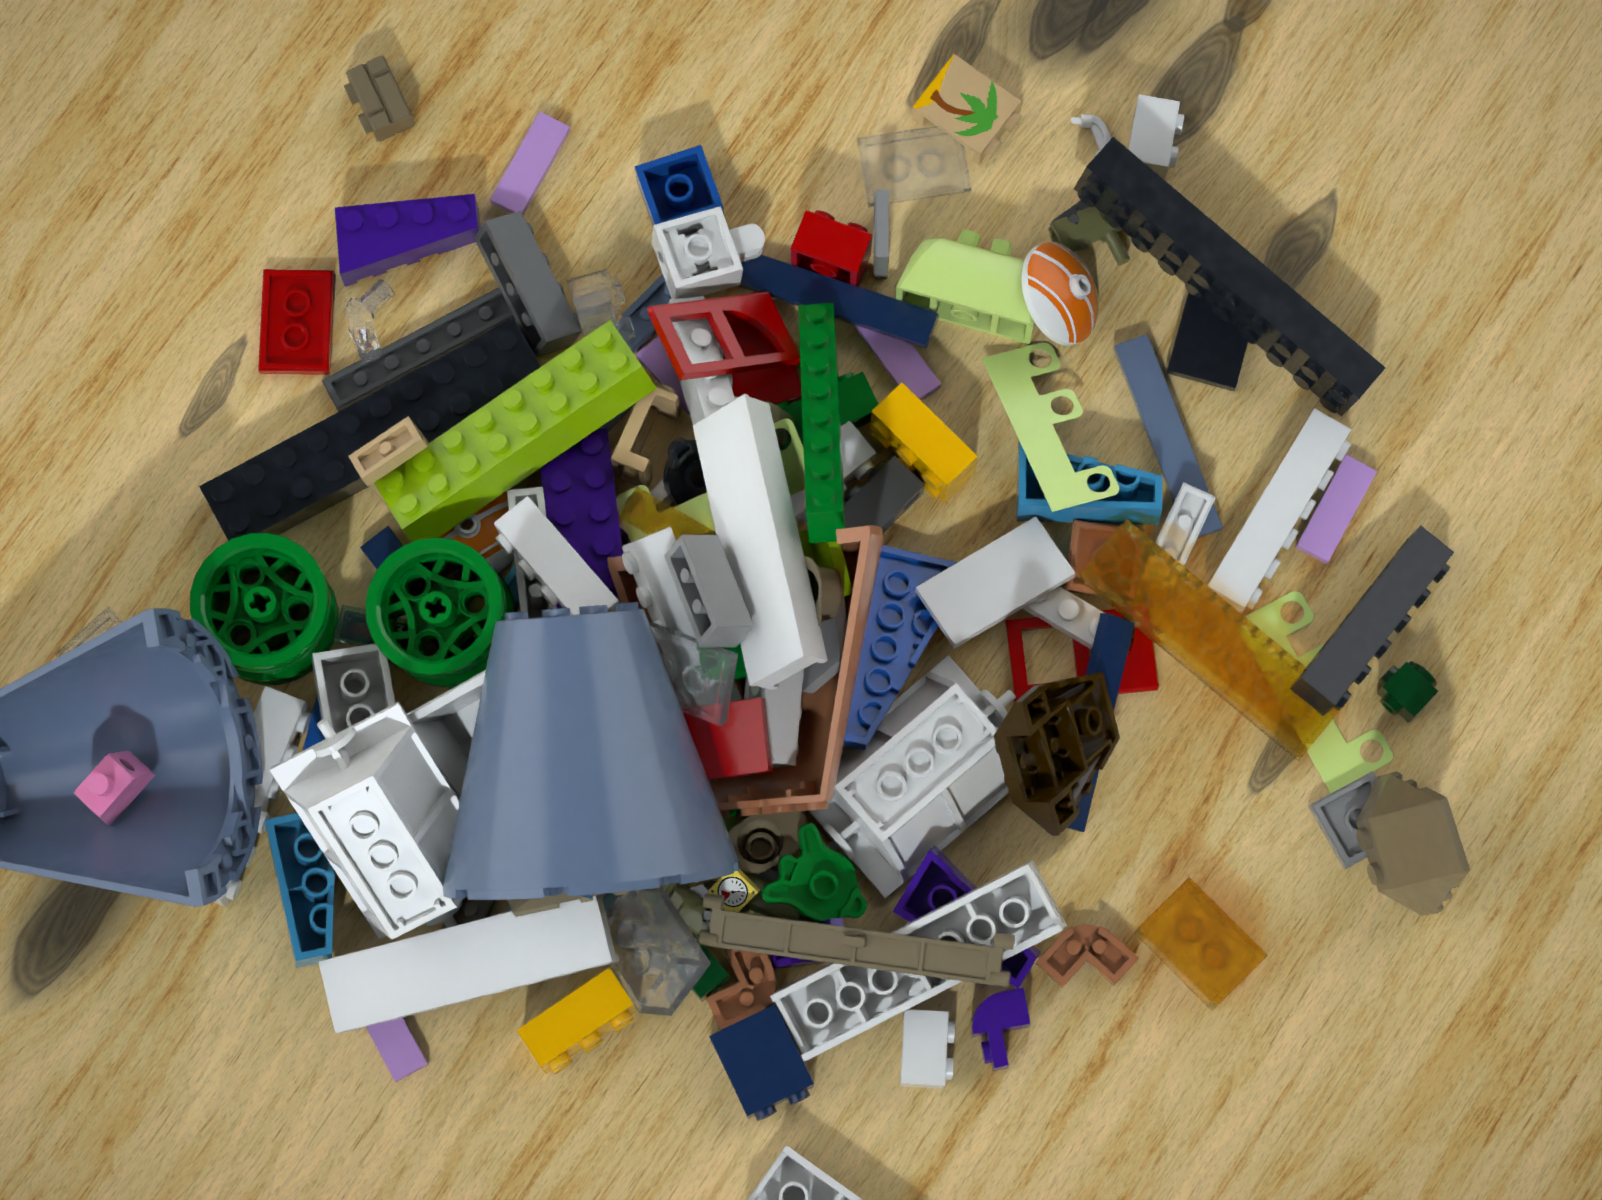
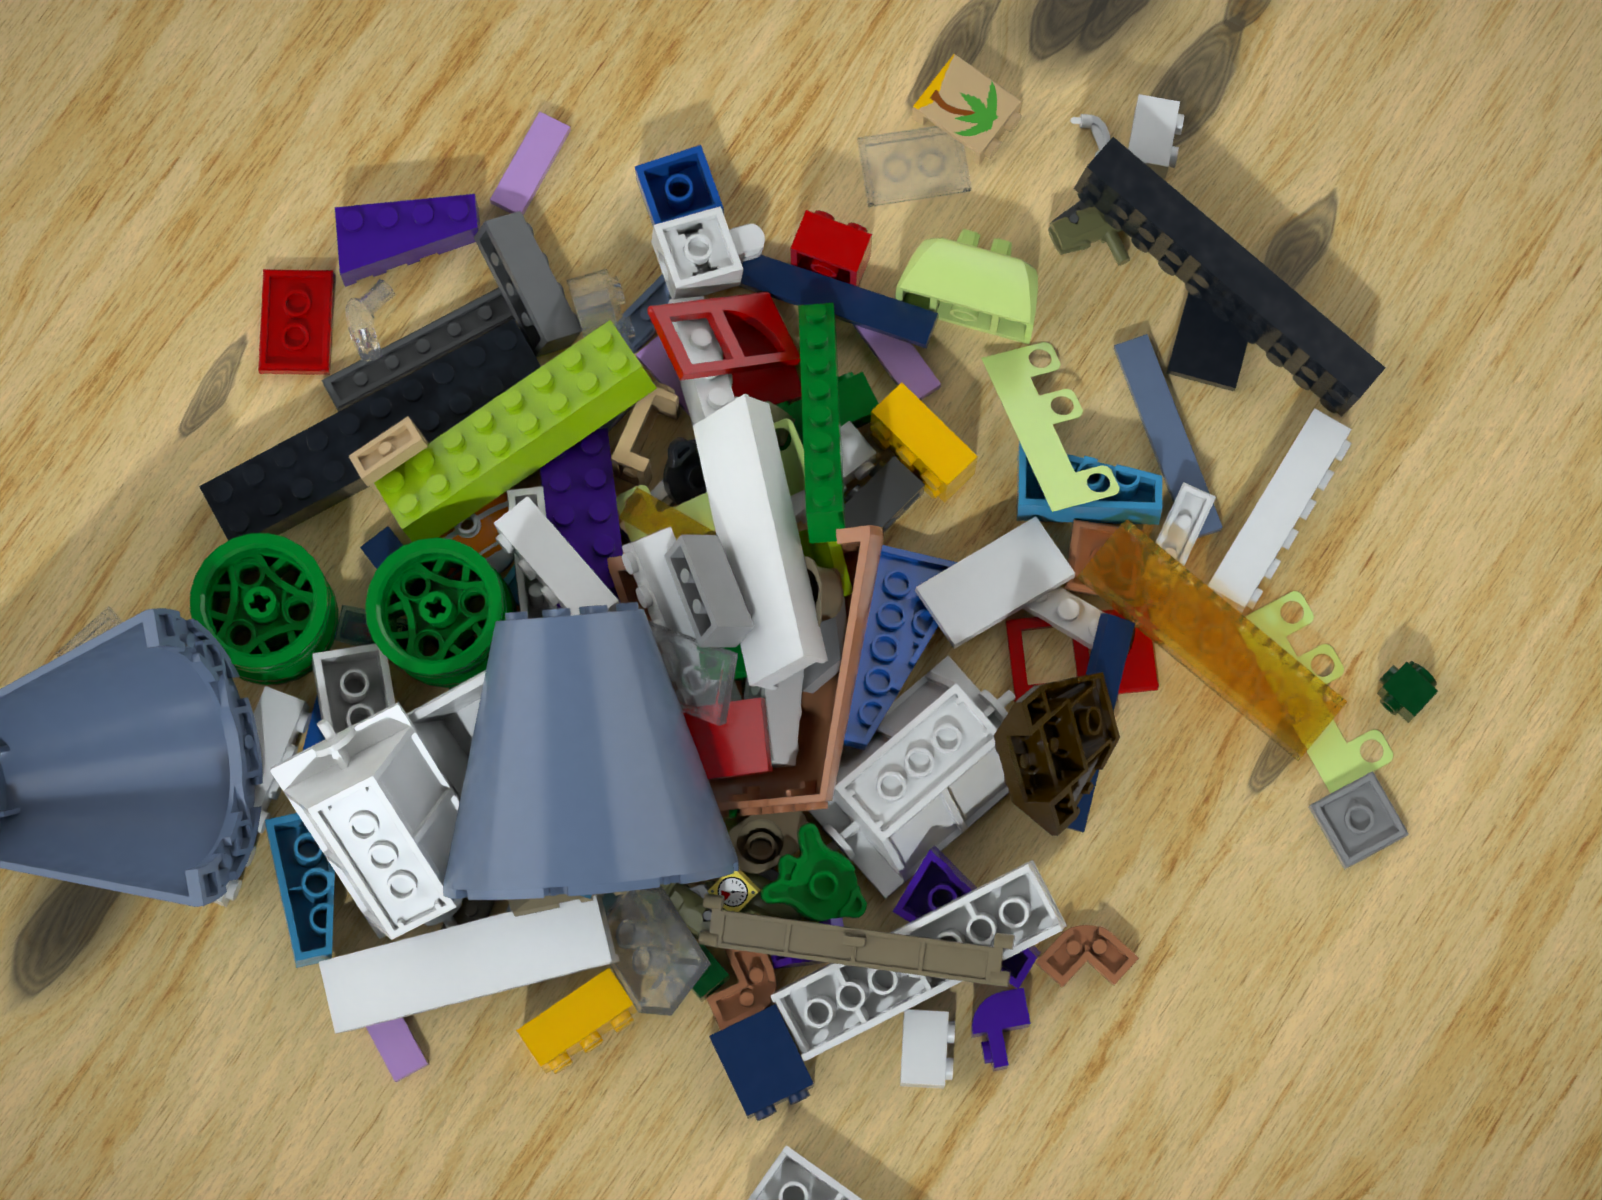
bright pink torso [74,750,155,827] -> none
dark tan brick [344,56,415,142] -> none
light grey tile [874,189,889,279] -> none
dish [1021,242,1098,346] -> none
clear yellow brick [1134,877,1268,1011] -> none
black brick [1290,525,1454,716] -> none
lavender tile [1295,455,1377,564] -> none
dark tan wedge [1356,771,1470,916] -> none

